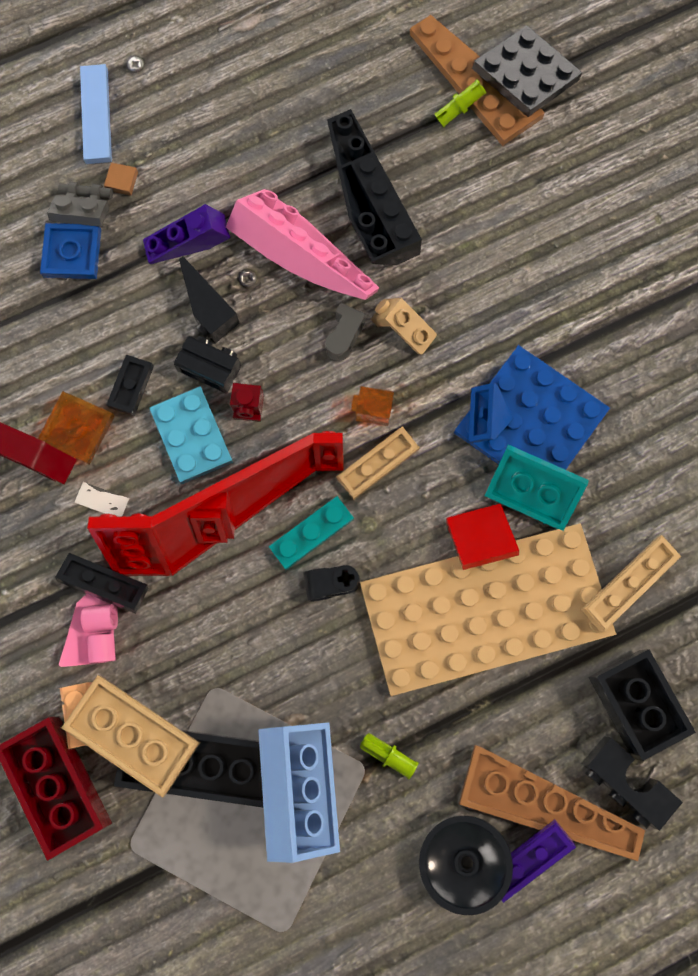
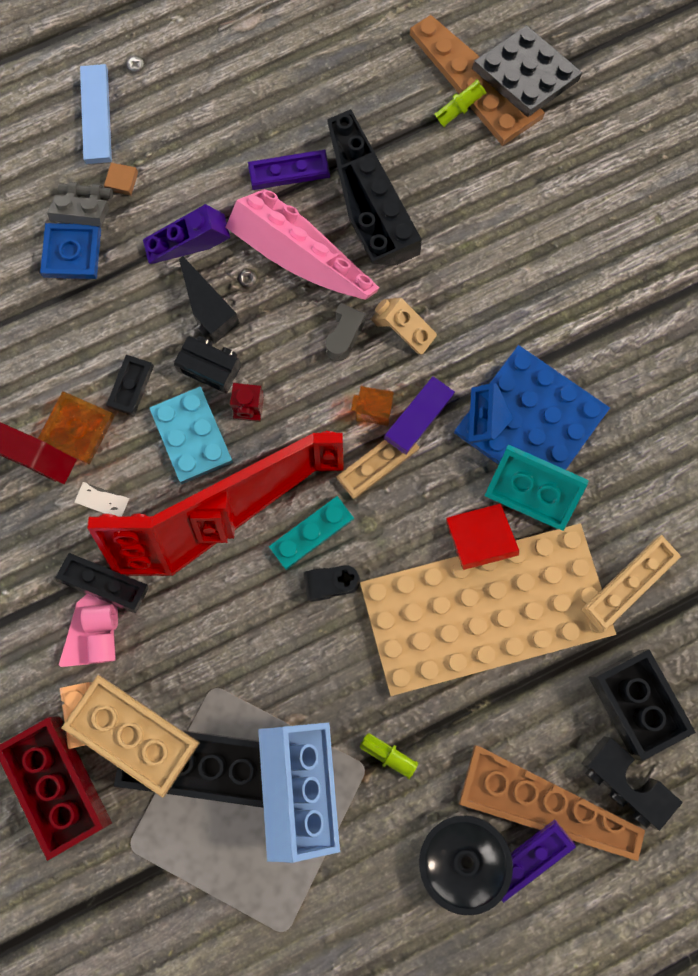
none -> dark purple tile [248,150,330,190]
none -> dark purple tile [384,376,455,455]

